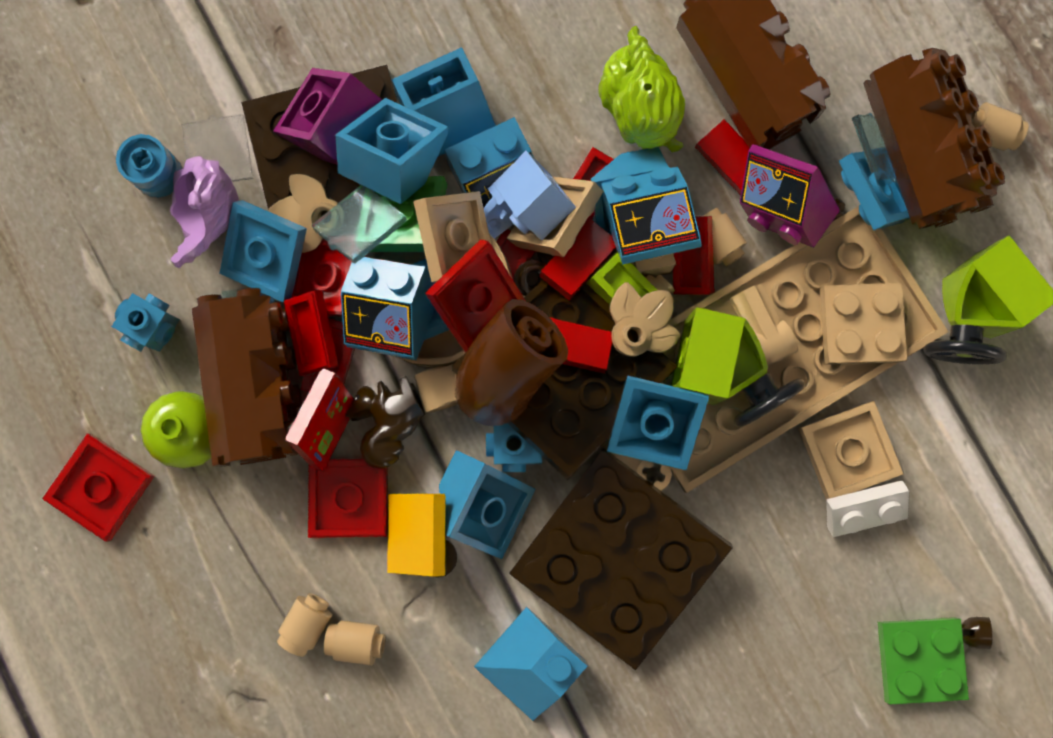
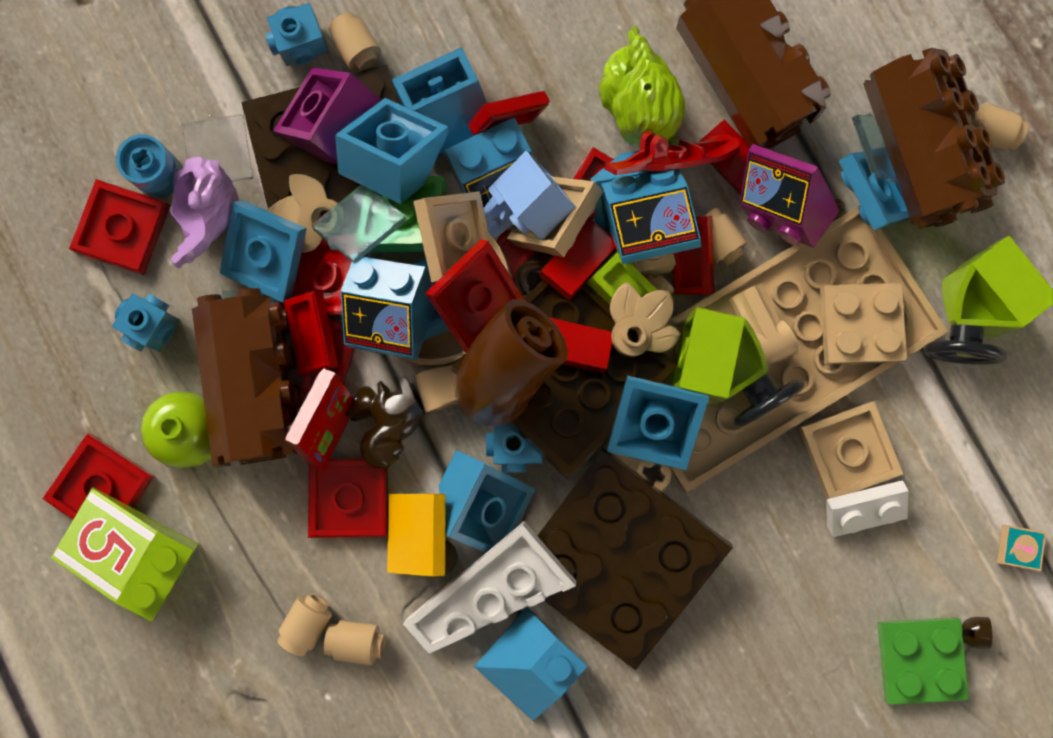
none -> lime slope [51,487,200,622]
none -> red tile [69,179,171,275]
none -> dark azure brick [265,3,329,66]
none -> tan brick [328,12,381,71]
none -> white wing [403,521,576,654]
none -> red tile [468,90,550,135]
none -> red piece [604,131,741,175]
none -> tile [997,525,1047,571]

